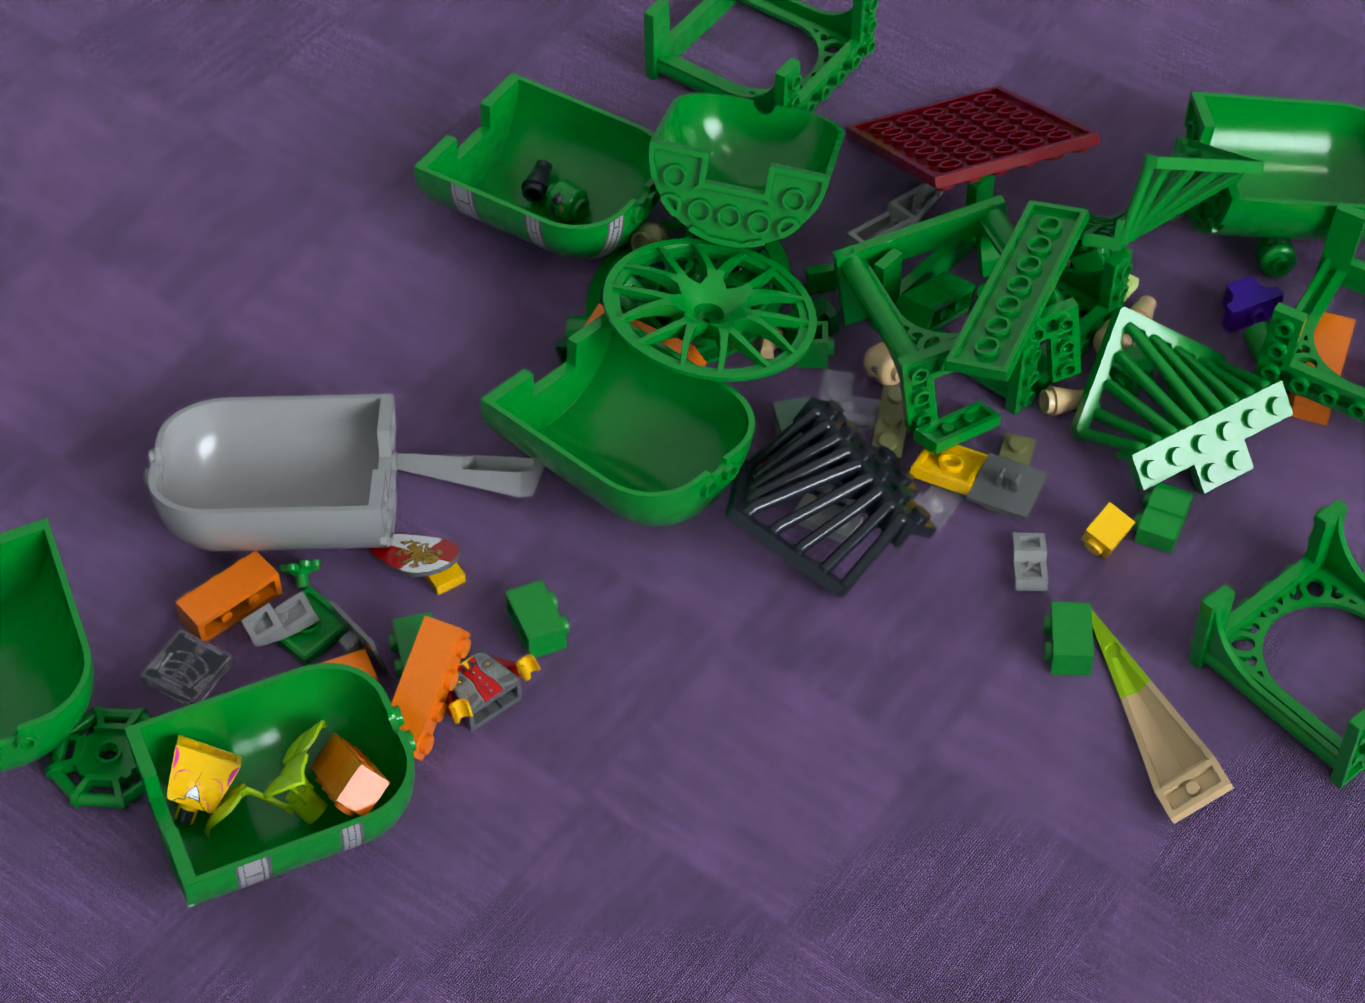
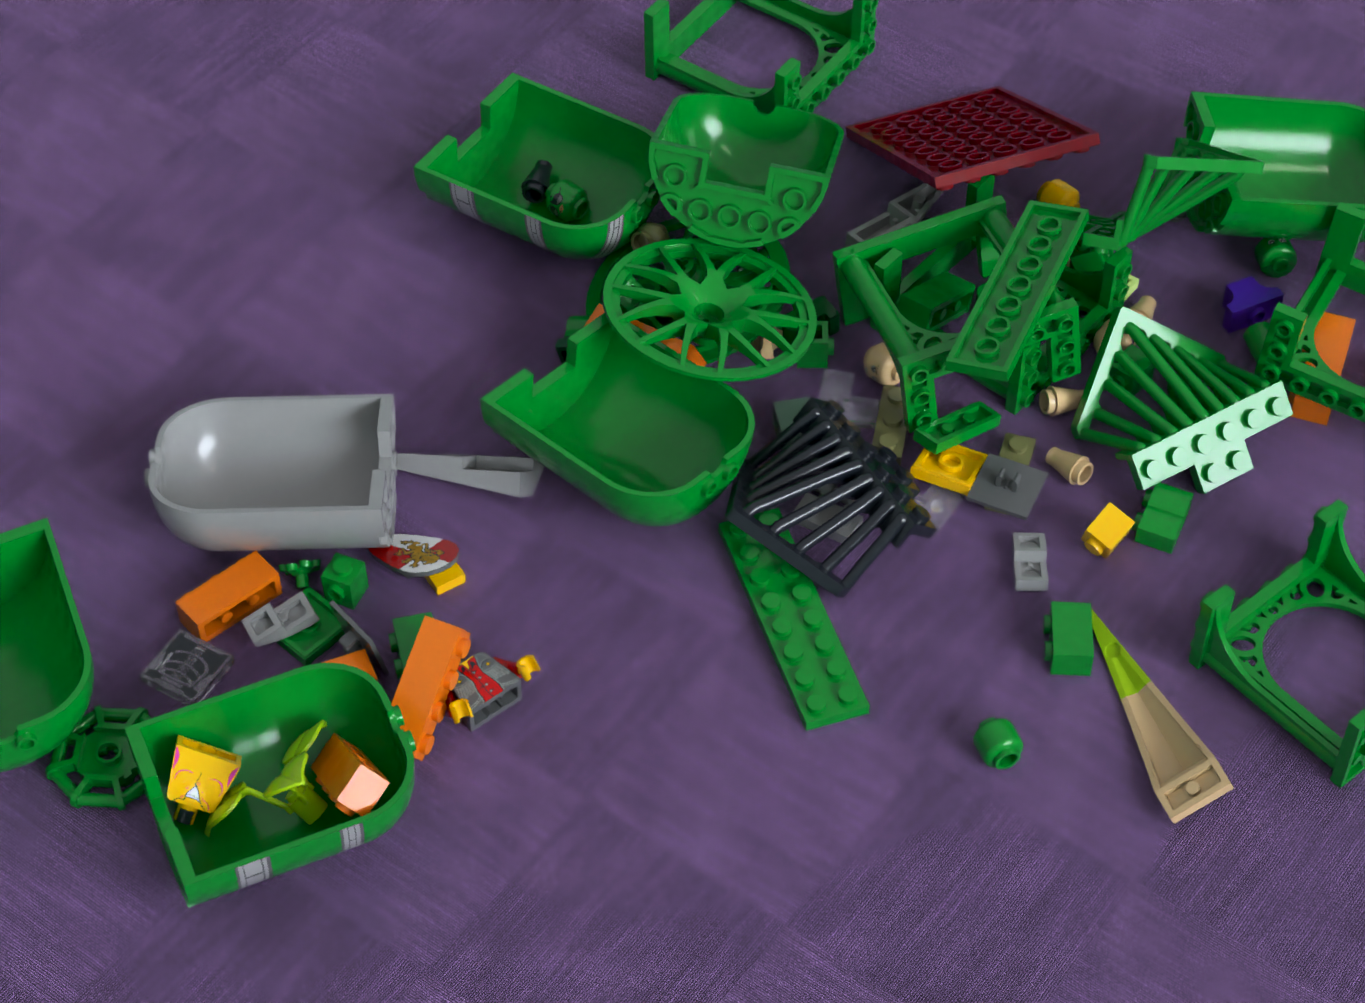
green brick [505,580,570,658] -> none
green tile [805,263,836,295] -> none
none -> green brick [321,552,369,610]
none -> green plate [718,508,870,731]
none -> green head [973,717,1024,770]
none -> yellow head [1036,179,1080,208]
none -> tan cone [1045,447,1094,485]

